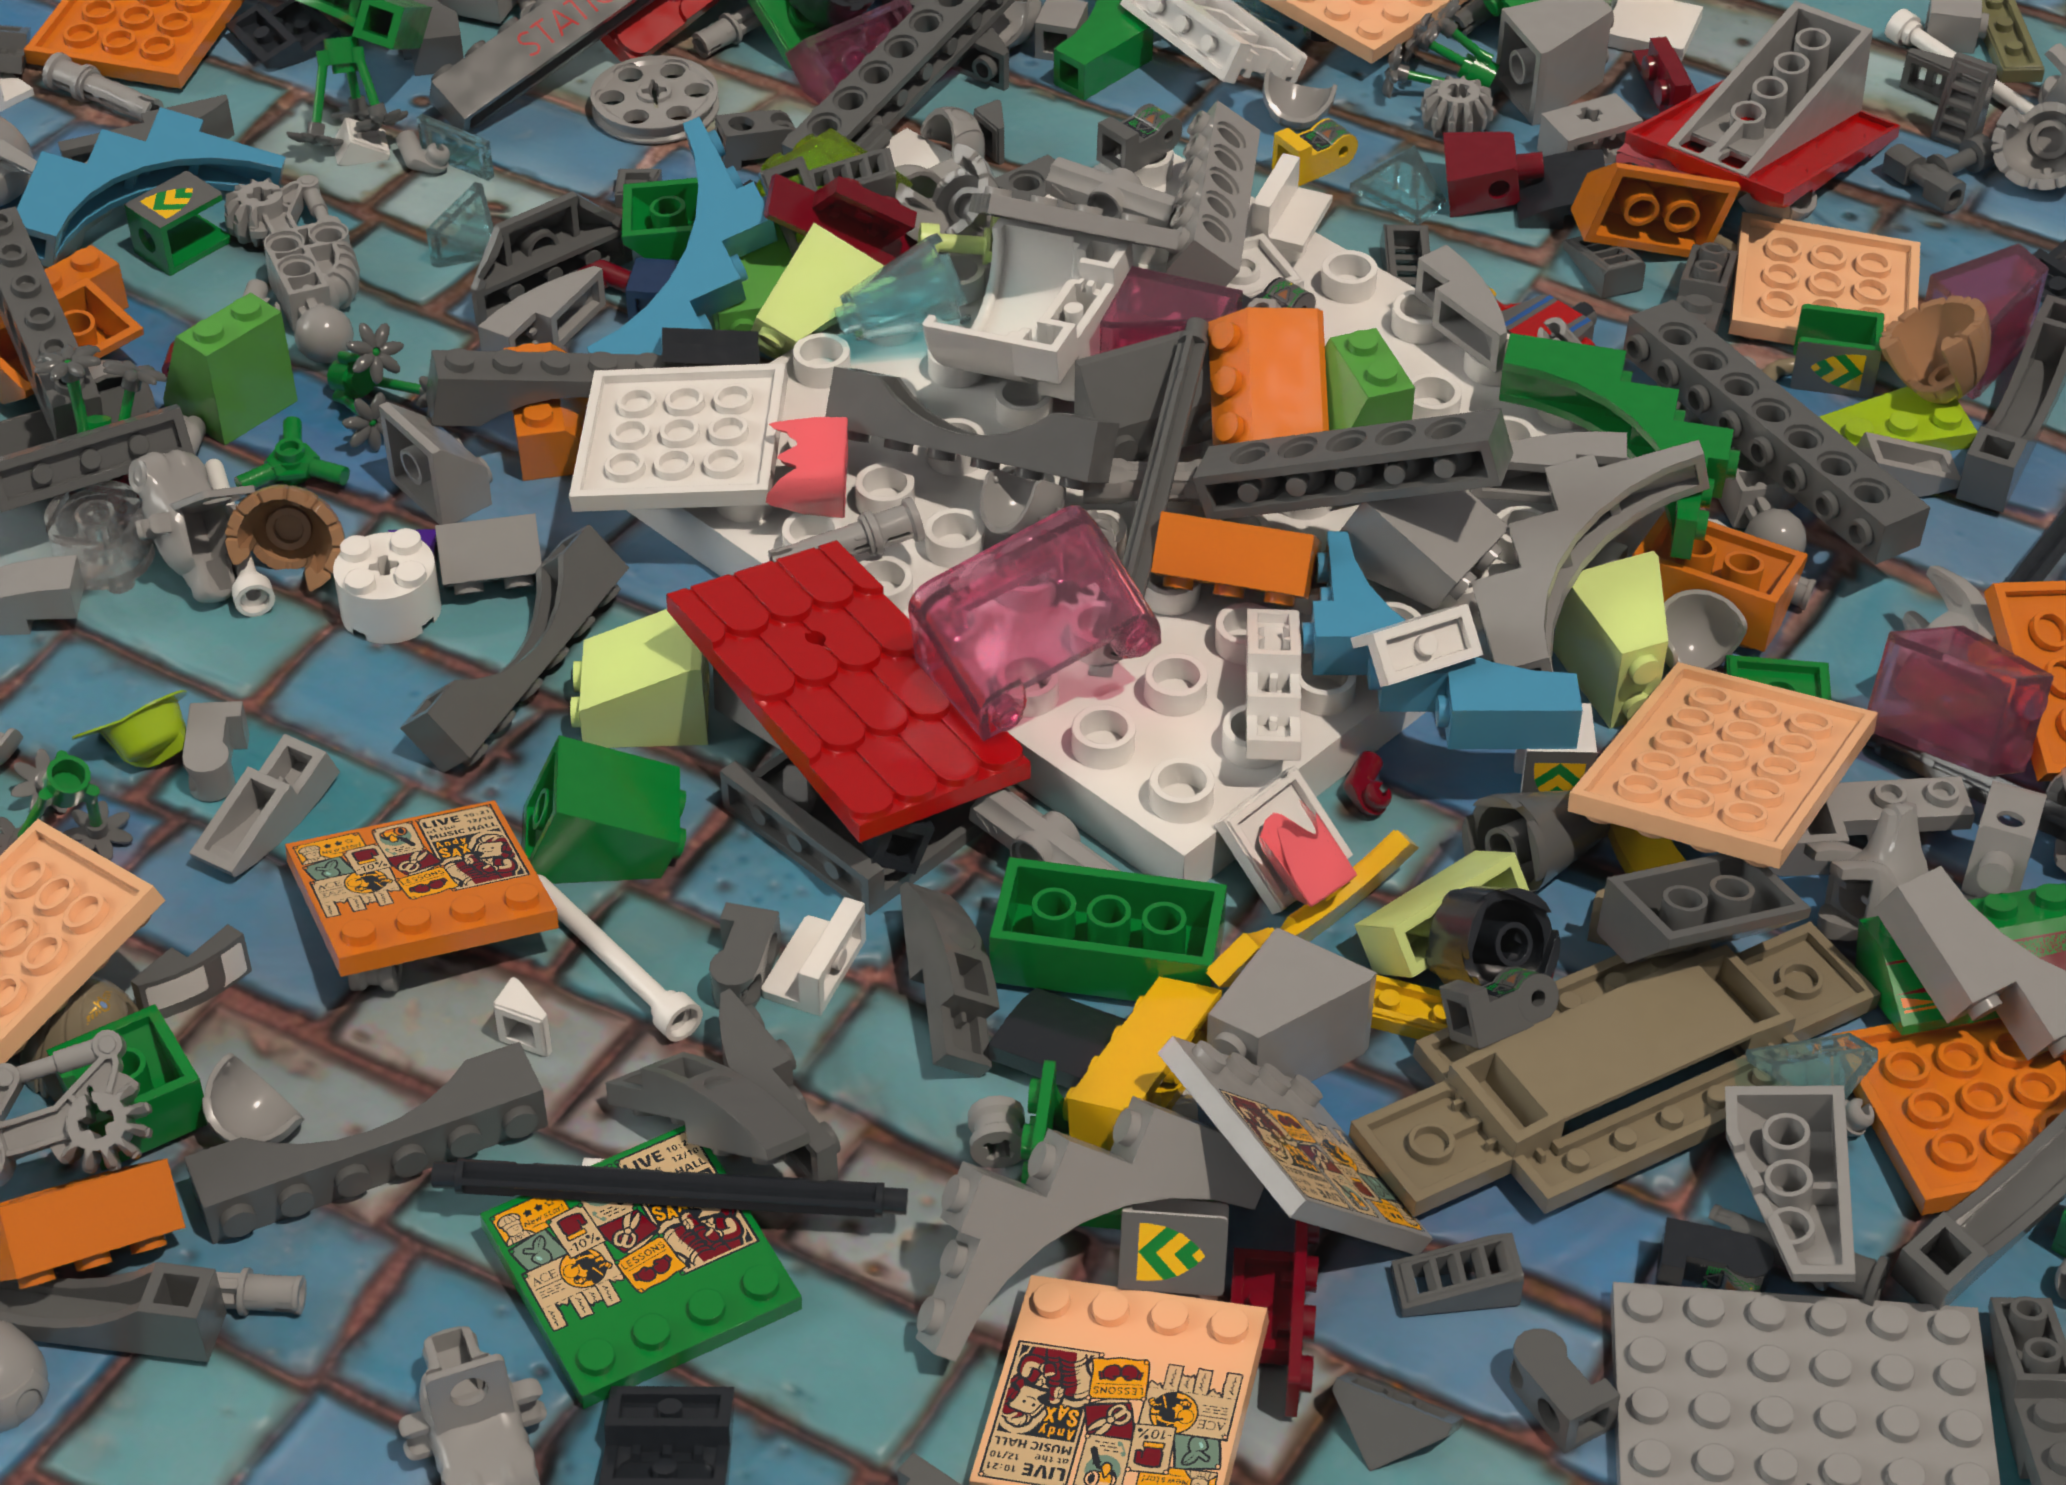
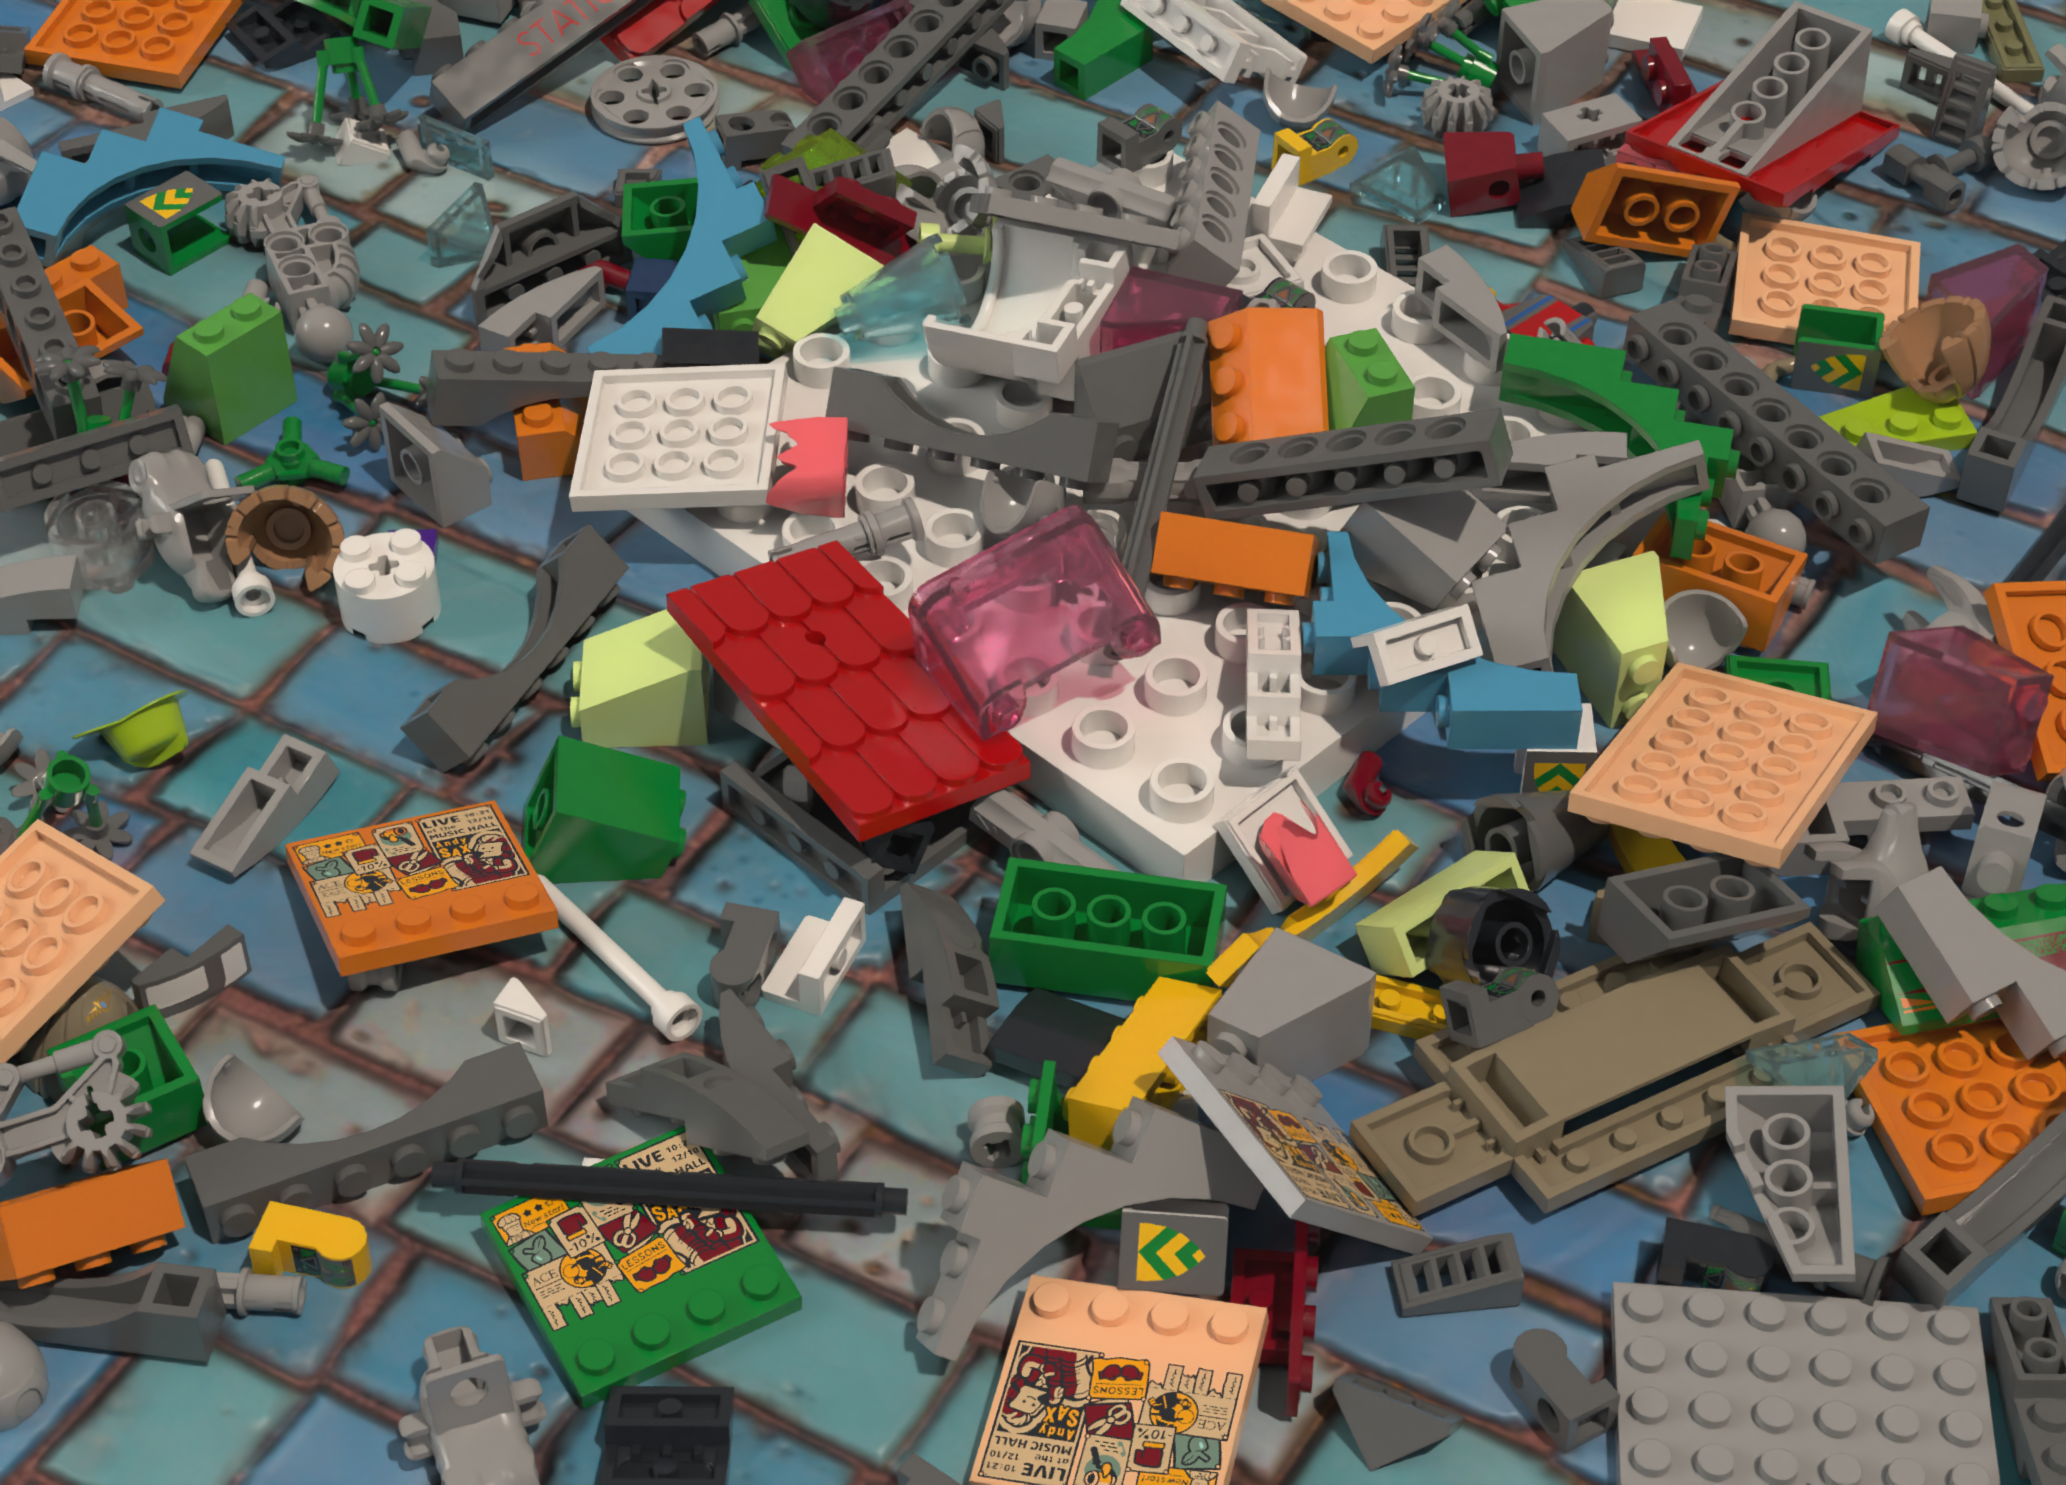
light grey leg [182,701,250,802] -> none
light grey slope [435,513,542,595] -> none
none -> yellow leg [248,1201,372,1288]

